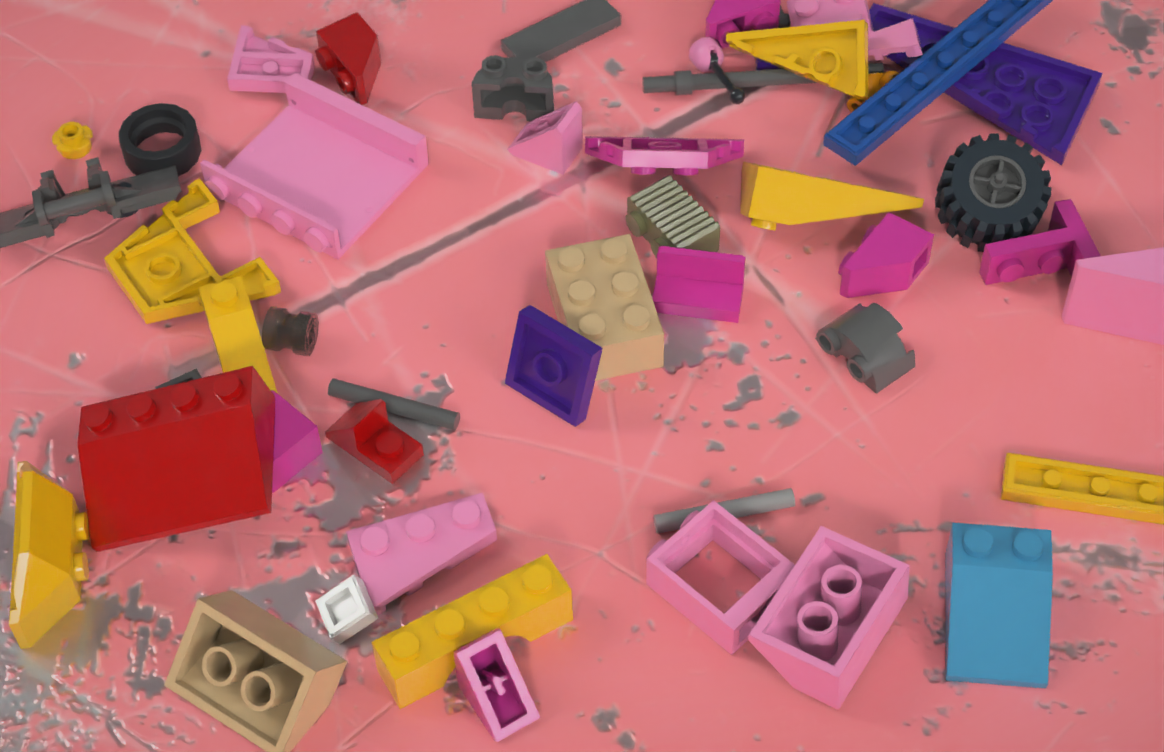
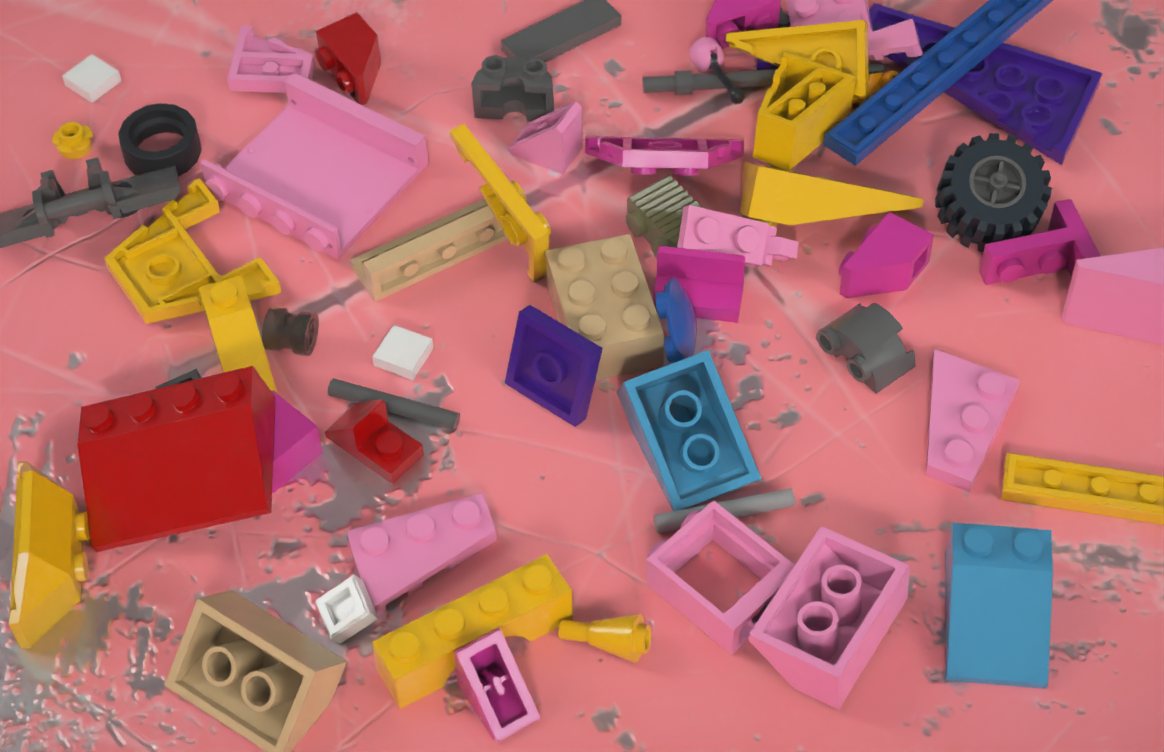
none -> white tile [62,54,121,103]
none -> tan fence [350,198,508,302]
none -> white tile [372,325,434,380]
none -> yellow wing [449,123,551,283]
none -> yellow cone [558,614,652,663]
none -> dark azure slope [616,350,761,511]
none -> blue dish [656,277,697,363]
none -> bright pink hinge [677,205,799,268]
none -> yellow wedge [753,51,856,171]
none -> bright pink wing [926,349,1020,492]

